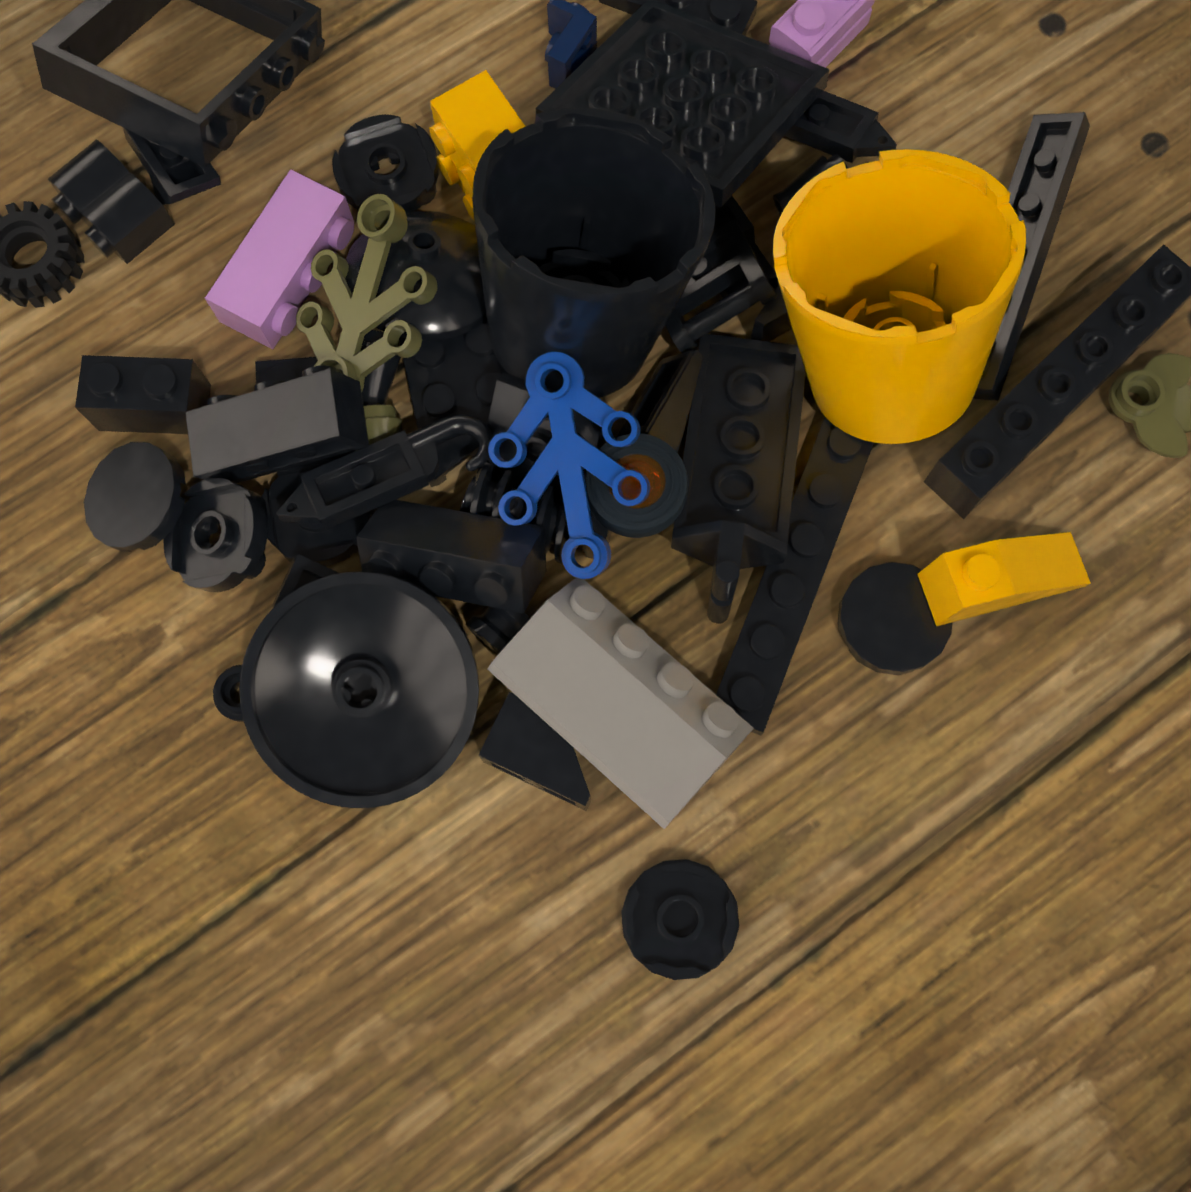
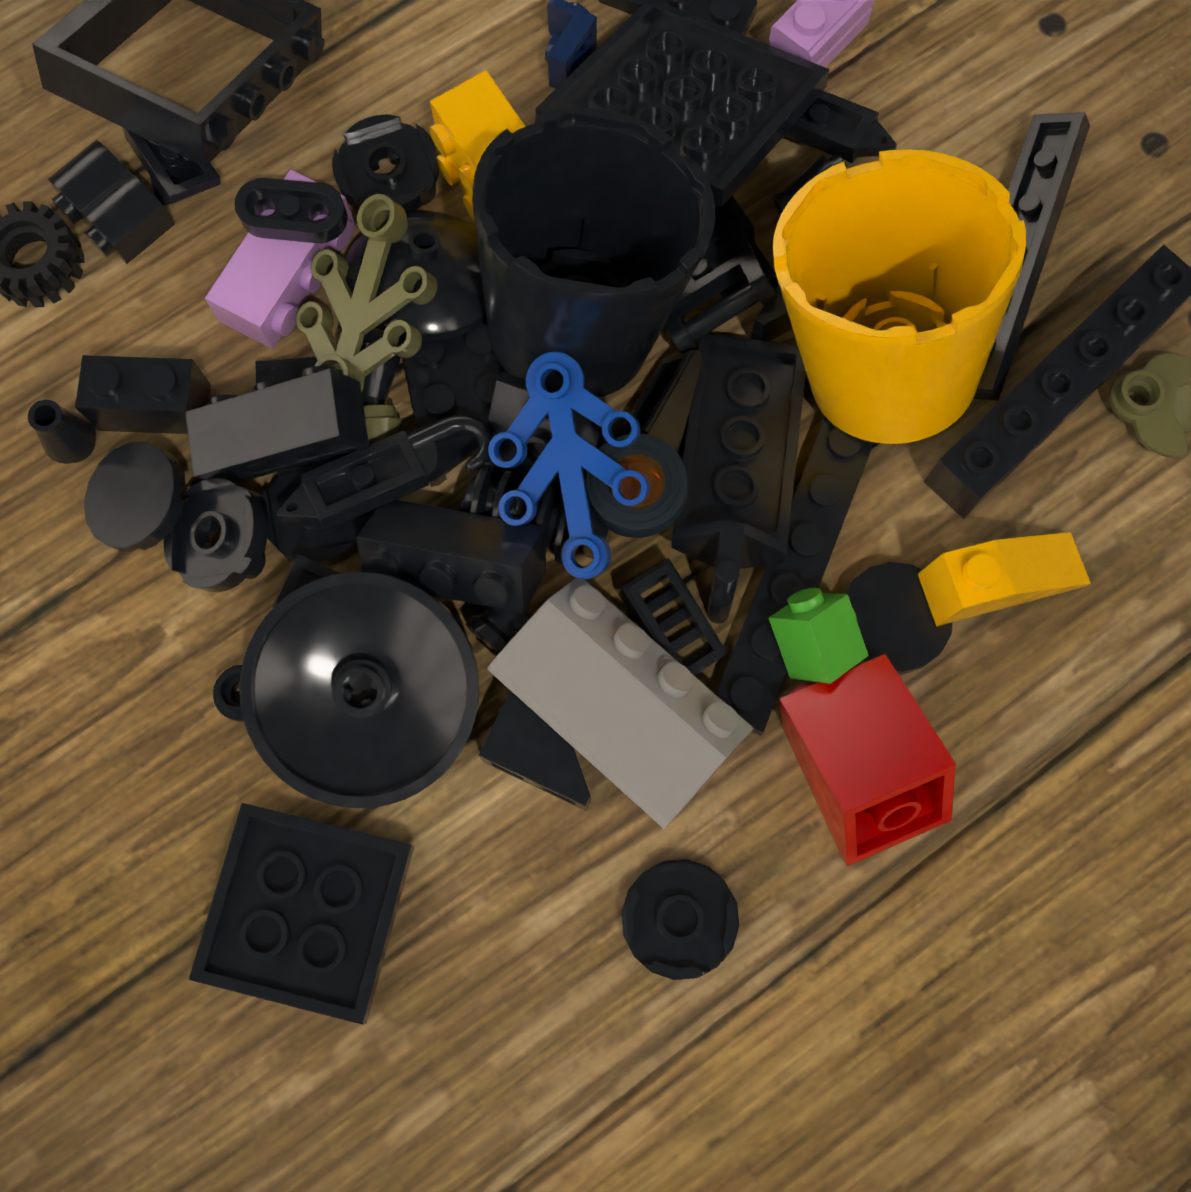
none -> black cone [28,400,96,464]
none -> black plate [189,803,414,1025]
none -> black plate [234,178,348,243]
none -> black slope [615,558,728,676]
none -> bright green brick [769,588,869,684]
none -> red slope [779,654,956,866]

